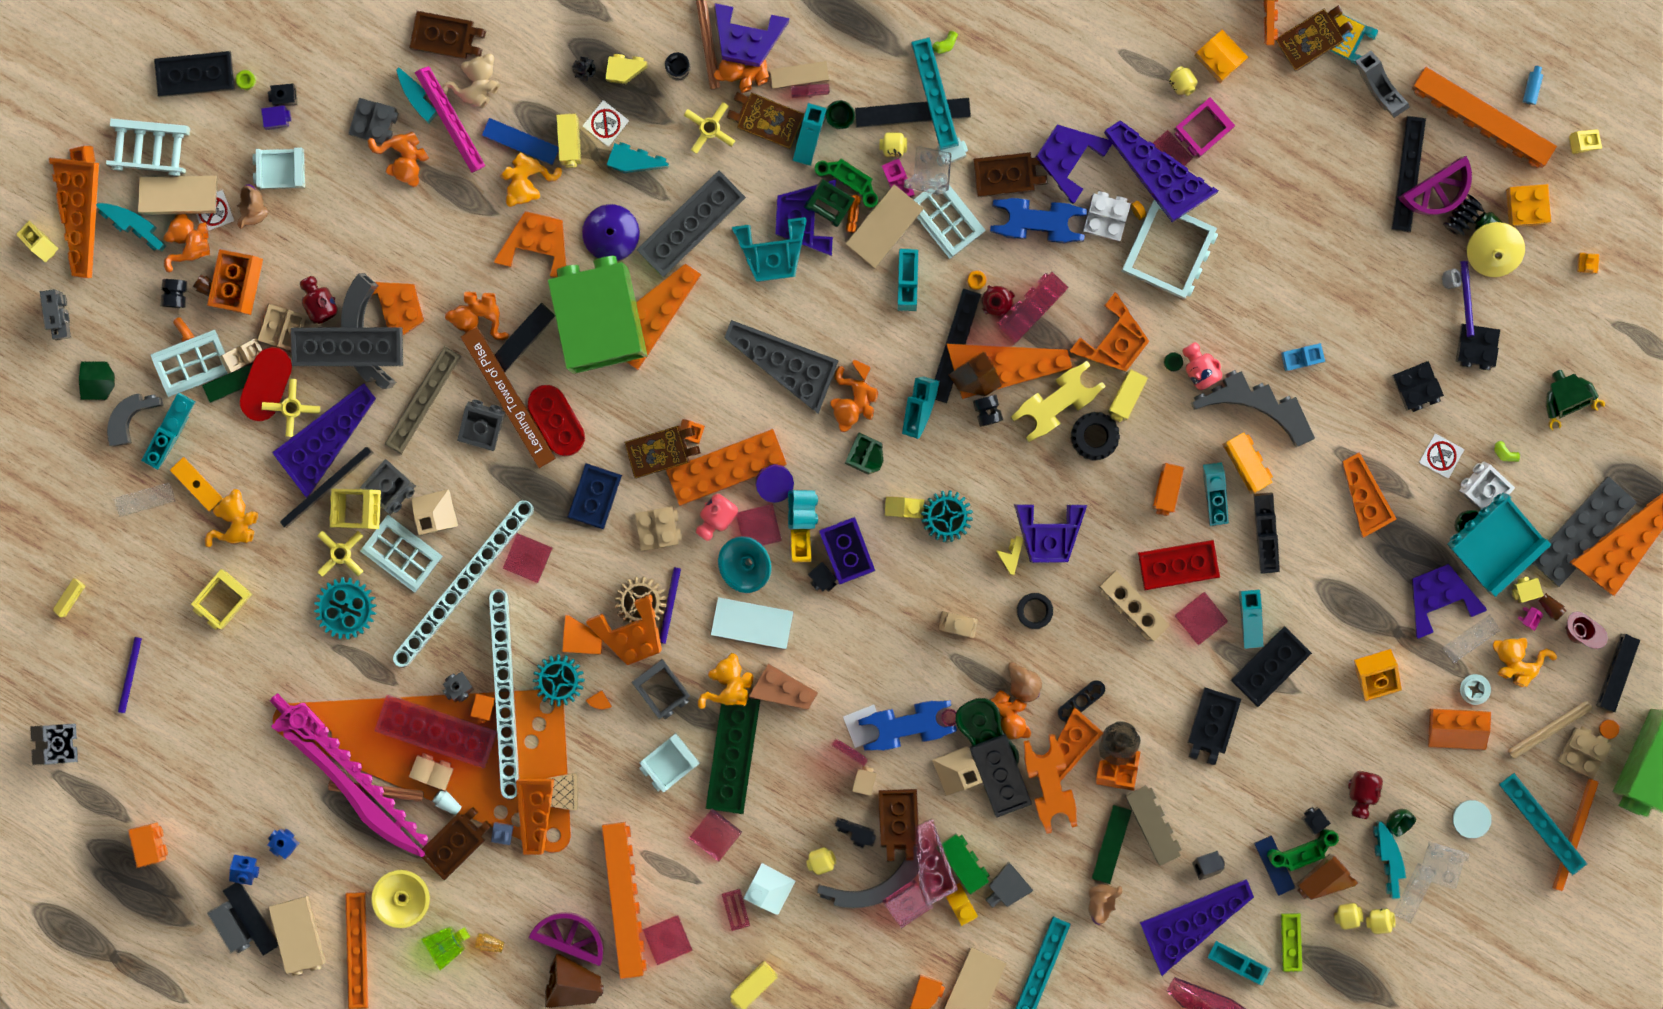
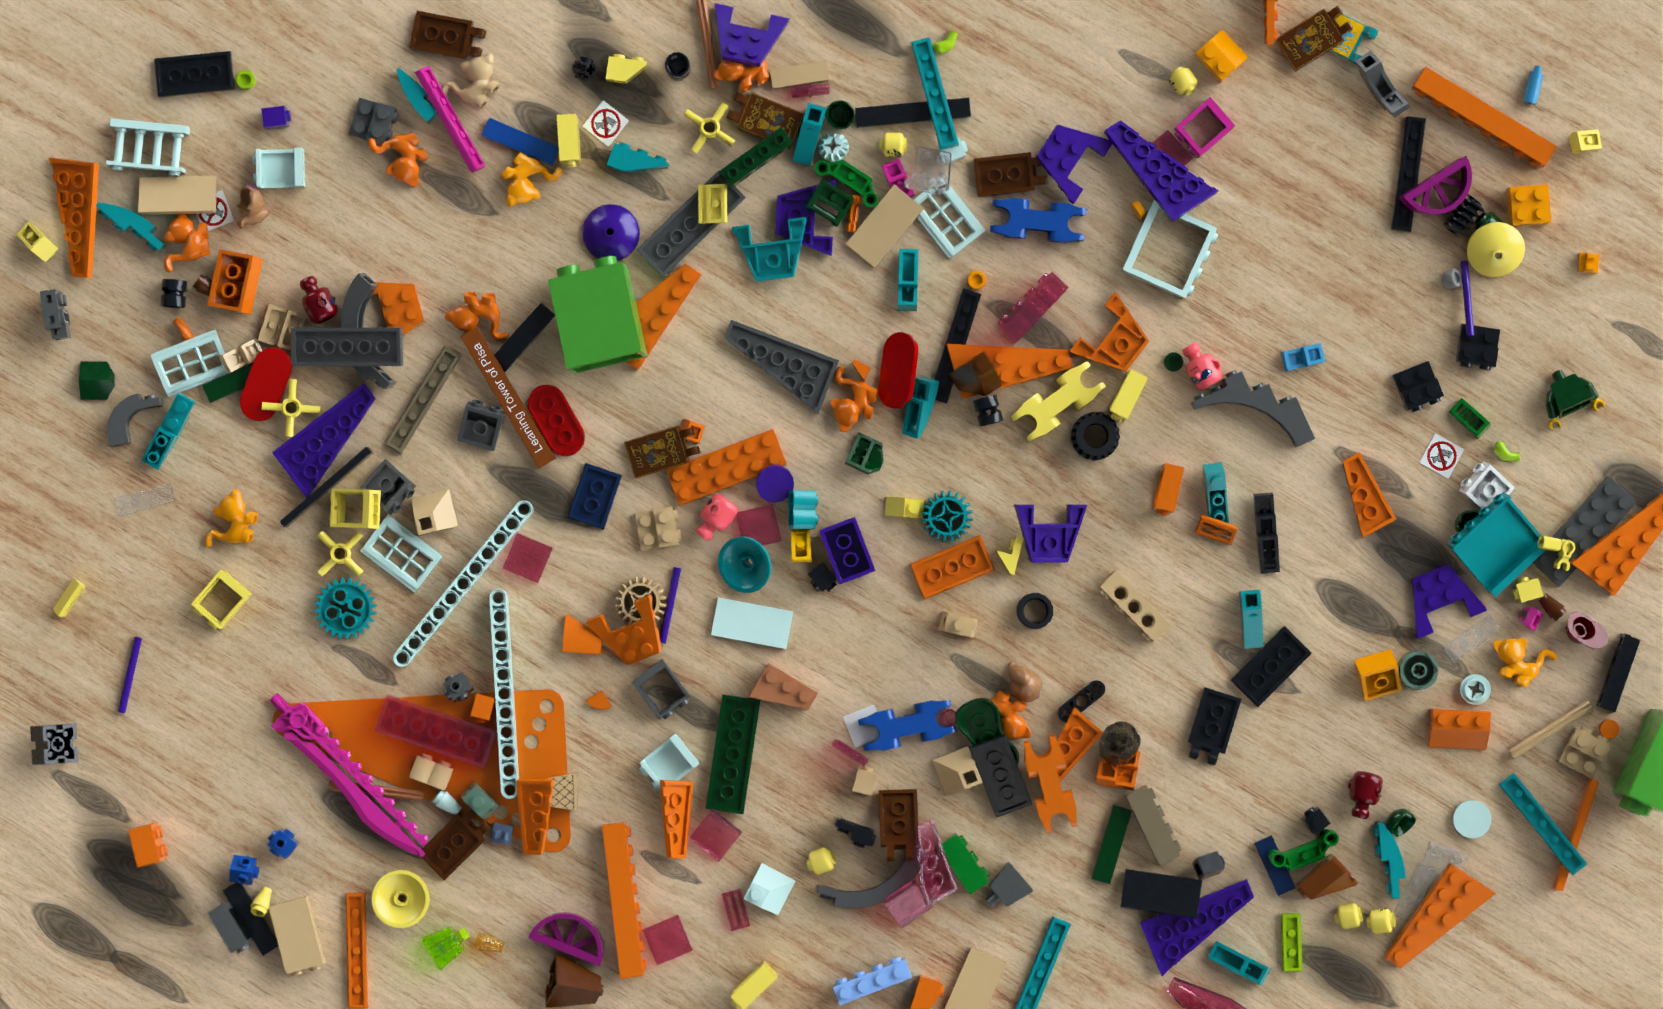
orange slope [70,146,96,163] -> none
light orange tile [170,457,224,512] -> none
black brick [268,83,298,107] -> none
orange wing [494,211,566,278] -> none
teal gear [533,654,585,707] -> none
light orange animal [698,653,754,709] -> none
yellow slope [943,883,978,926] -> none
dark red piece [982,285,1015,316] -> none
white plate [1083,191,1131,242] -> none
medium nougat hair [1088,884,1123,925] -> none
red tile [1138,540,1220,590] -> none
clear pink tile [1174,592,1228,646] -> none
light orange slope [1222,432,1273,494] -> none
none -> light yellow cone [250,887,272,917]
none -> sand green torso [461,781,501,820]
none -> orange wing [660,780,693,858]
none -> light yellow plate [698,184,727,224]
none -> dark green brick [719,127,793,190]
none -> light aqua gear [818,132,849,162]
none -> light blue brick [833,956,912,1005]
none -> red tile [878,332,919,409]
none -> orange tile [909,535,995,600]
none -> black tile [1120,869,1202,919]
none -> orange tile [1195,514,1238,545]
none -> orange wing [1384,862,1496,968]
none -> sand green brick [1398,651,1438,690]
none -> green slope [1449,398,1491,439]
none -> light yellow bar [1537,536,1575,571]

